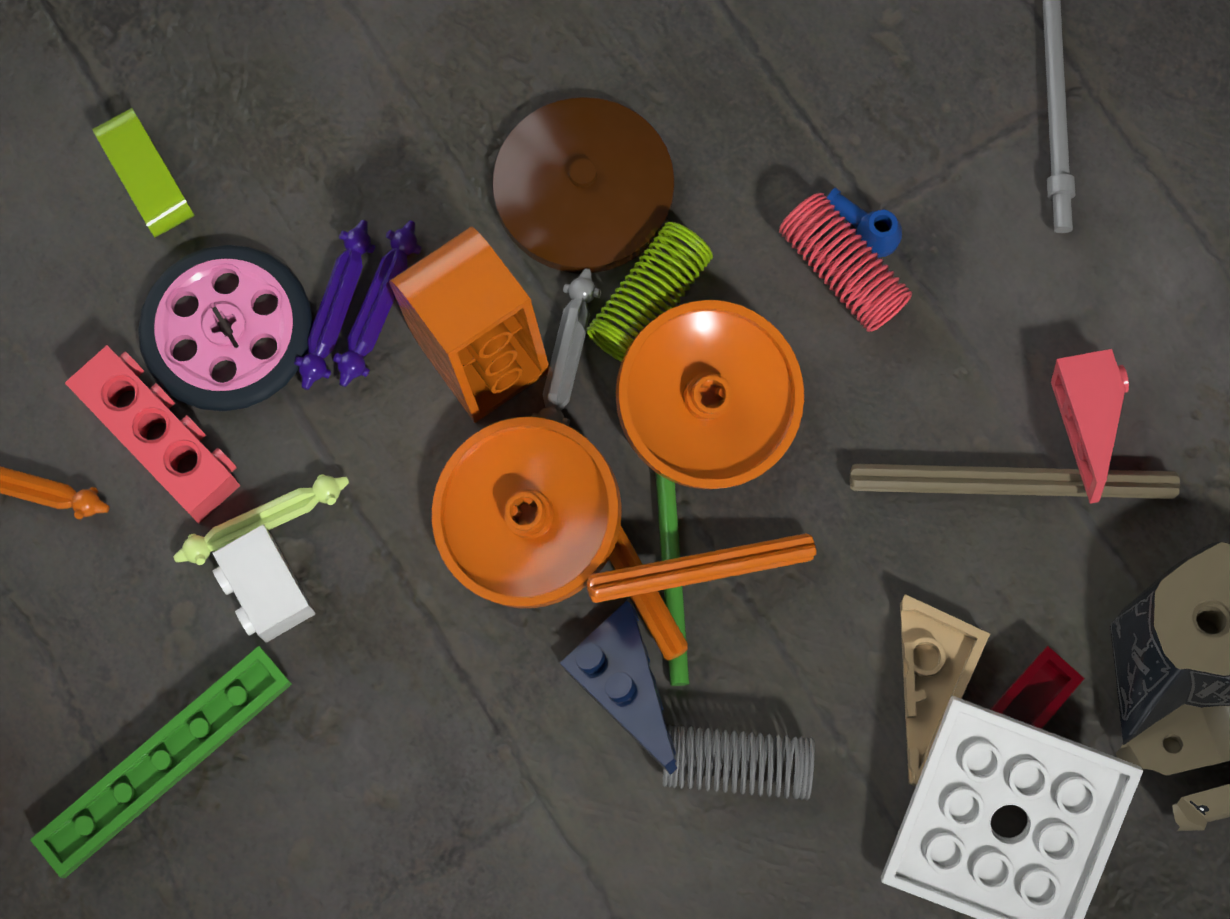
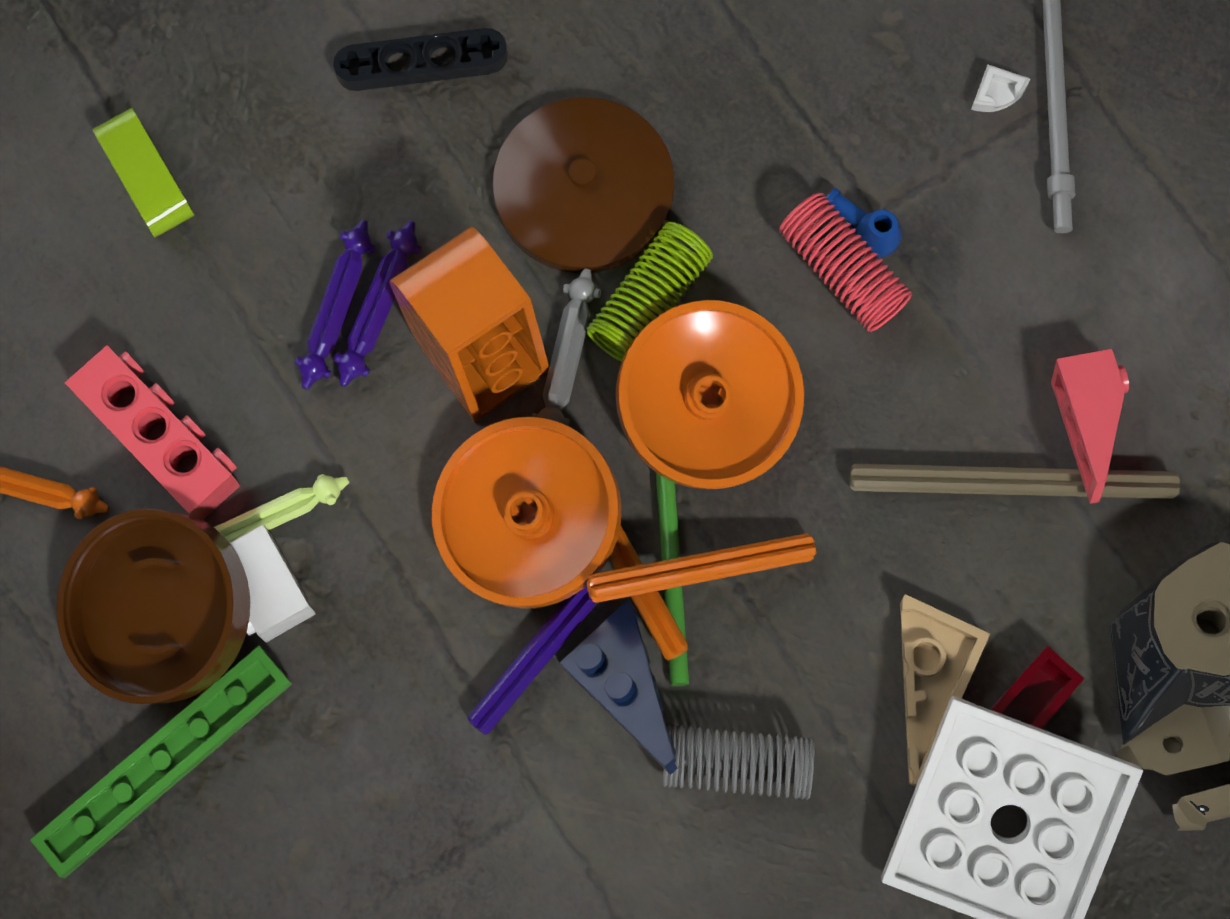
wedge [138,245,313,412] -> none
none -> reddish brown brick [57,509,250,704]
none -> black beam [333,28,508,91]
none -> dark purple axle [468,586,597,735]
none -> white tile [971,64,1030,112]

